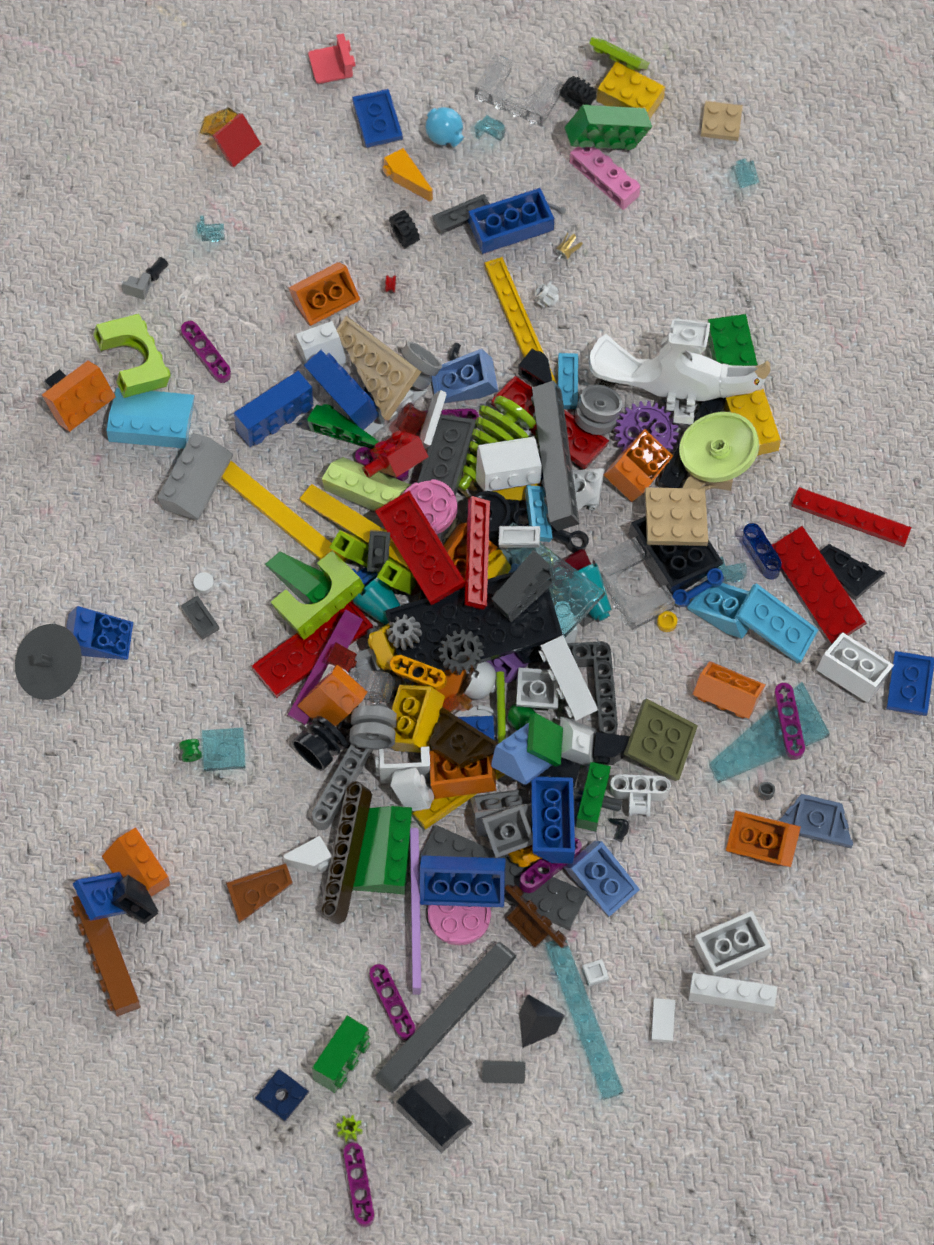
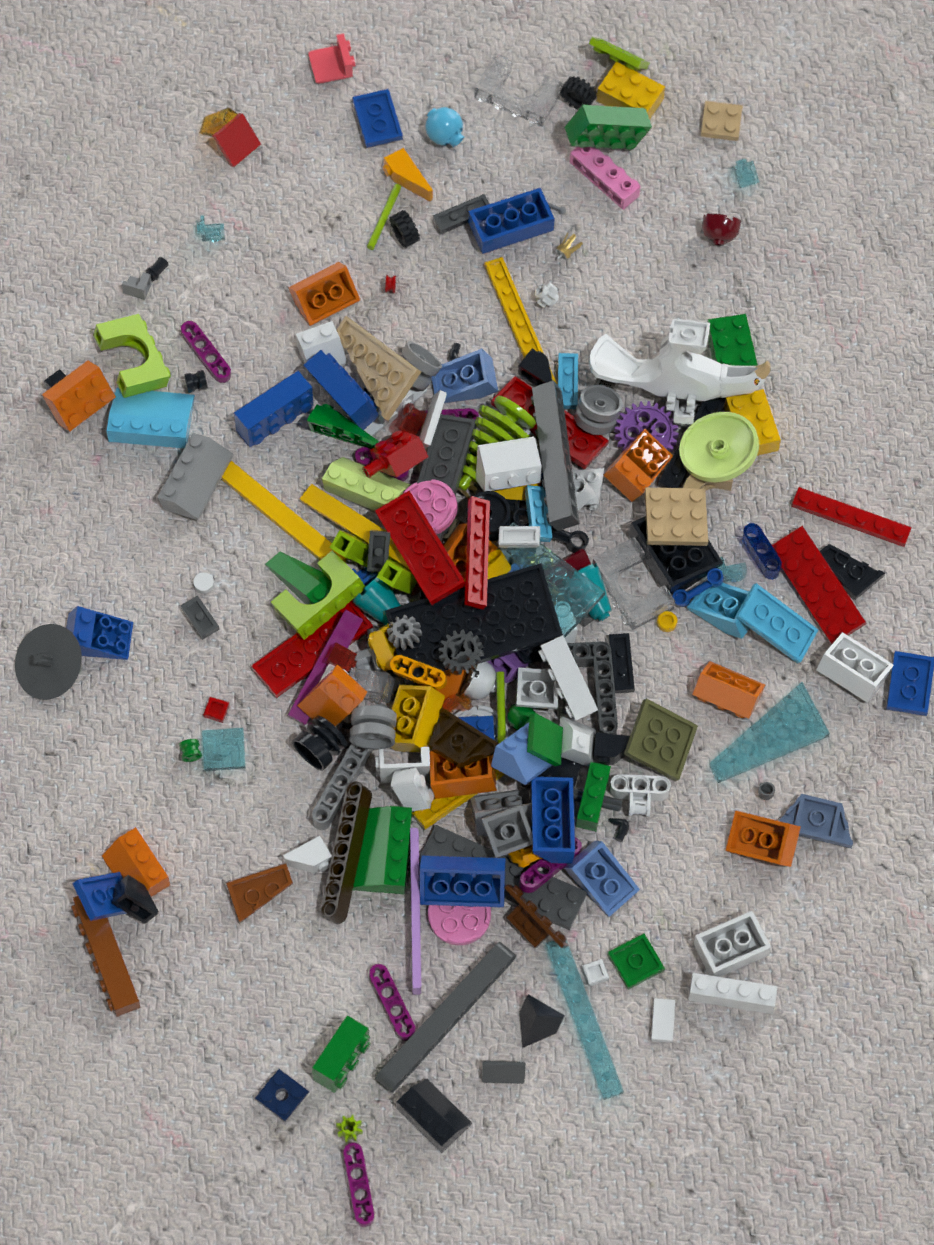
clear light blue bracket [475,115,505,141] -> none
dark grey wedge [492,550,556,622] -> none
magenta beam [774,683,805,760] -> none
none -> black wheel [184,370,208,393]
none -> red tile [203,697,230,723]
none -> lime bar [367,184,402,250]
none -> green tile [607,933,665,990]
none -> black plate [609,633,635,693]
none -> dark red cylinder [702,213,741,246]

